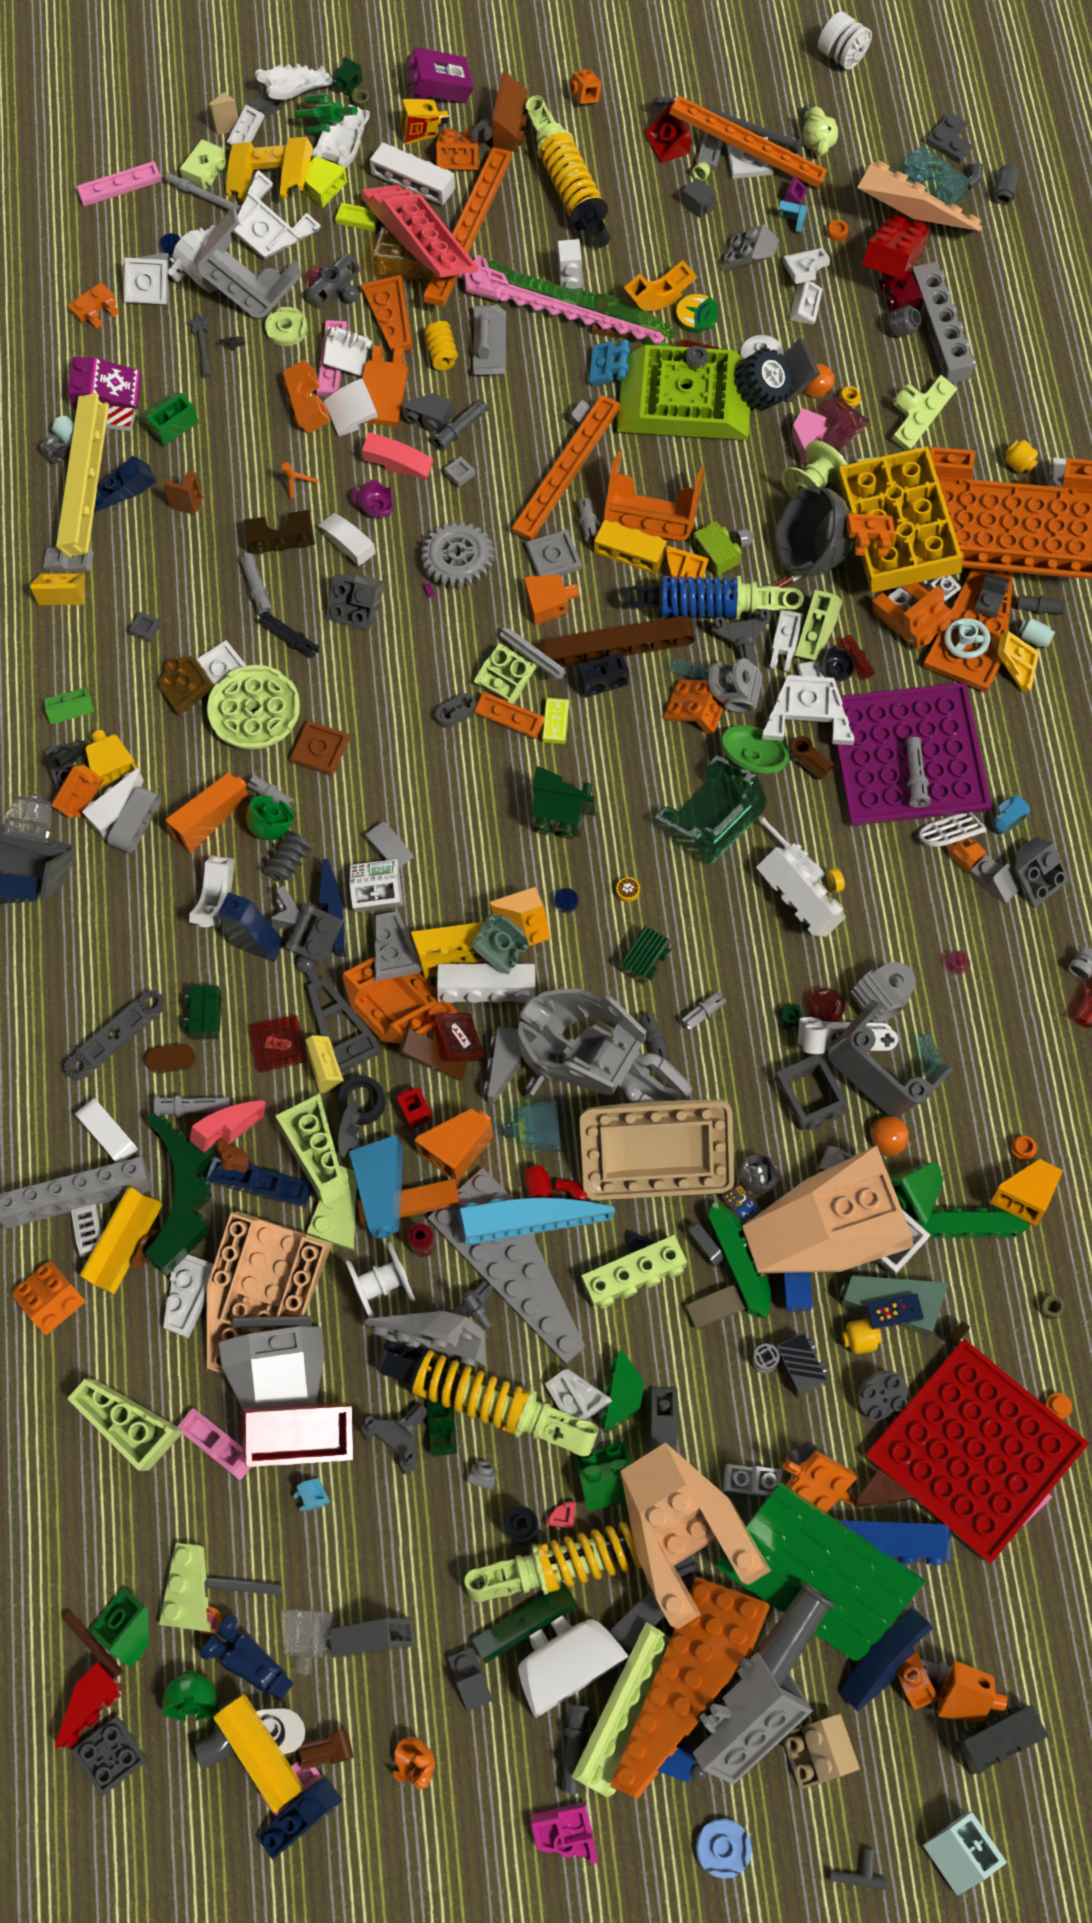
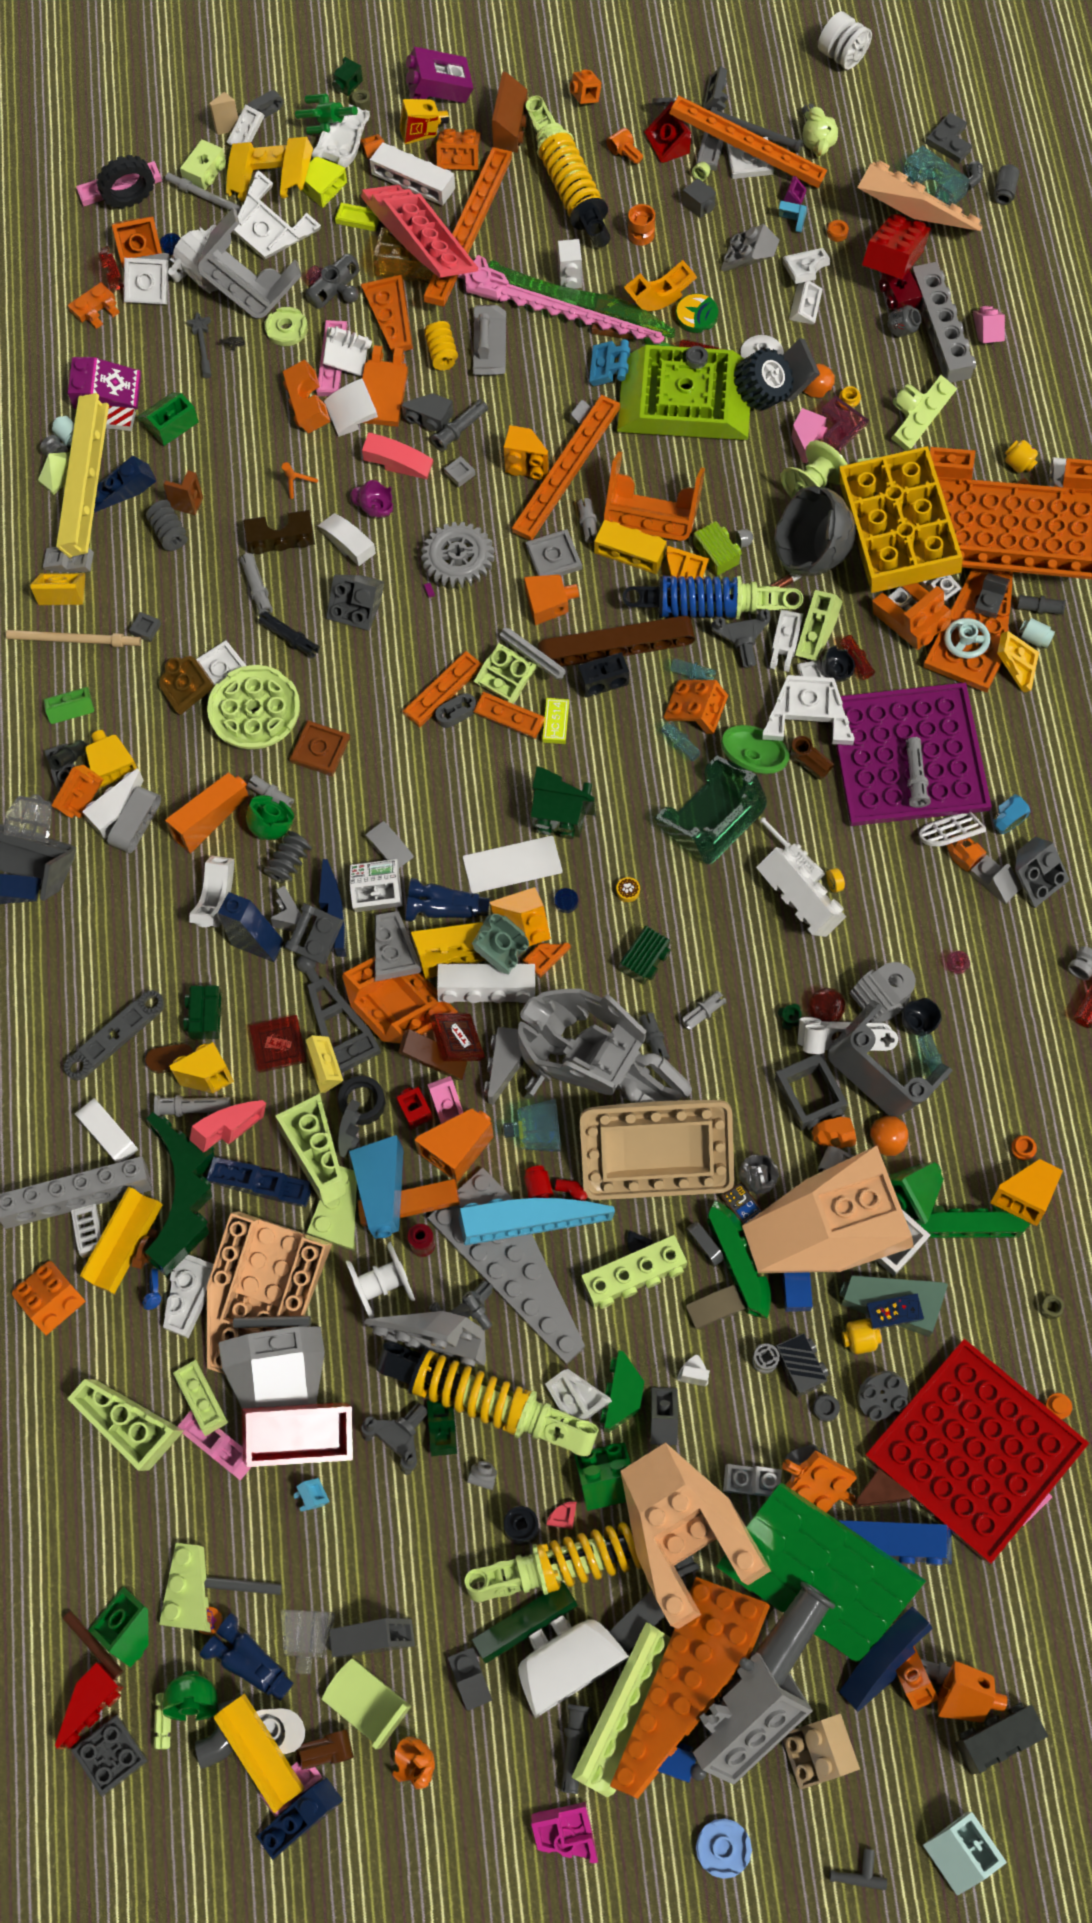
dark orange piece [216,1138,249,1173] -> none
white animal [255,63,333,100] -> none
dark grey hinge [471,119,493,142] -> none
light grey piece [709,658,763,714] -> none
orange plate [846,513,895,557] -> none
dark brown tile [947,1321,970,1346] -> none
none -> tan bar [6,630,141,647]
none -> yellowish green slope [38,452,70,494]
none -> black tyre [96,155,155,209]
none -> clear red plate [98,246,124,290]
none -> orange slope [112,216,162,268]
none -> blue piece [142,1268,161,1310]
none -> dark grey piece [146,500,188,551]
none -> yellowish green axle [154,1693,171,1749]
none -> yellow slope [169,1042,234,1094]
none -> yellowish green tile [173,1359,228,1436]
none -> yellowish green piece [322,1658,411,1750]
none -> orange slope [360,134,384,159]
none -> orange tile [403,651,483,728]
none -> dark blue piece [406,878,490,922]
none -> bright pink slope [427,1076,463,1124]
none -> white sticker [463,836,563,893]
none -> light orange slope [504,425,549,480]
none -> orange tile [523,943,571,978]
none -> orange axle [606,127,643,164]
none -> orange wheel [628,204,655,246]
none -> clear light blue axle [661,721,701,761]
none -> white tile [677,1355,710,1386]
none -> dark grey plate [703,66,728,112]
none -> orange rock [812,1117,856,1148]
none -> dark grey tile [813,1394,840,1422]
none -> black hair [901,997,942,1036]
none -> bright pink slope [973,306,1005,343]

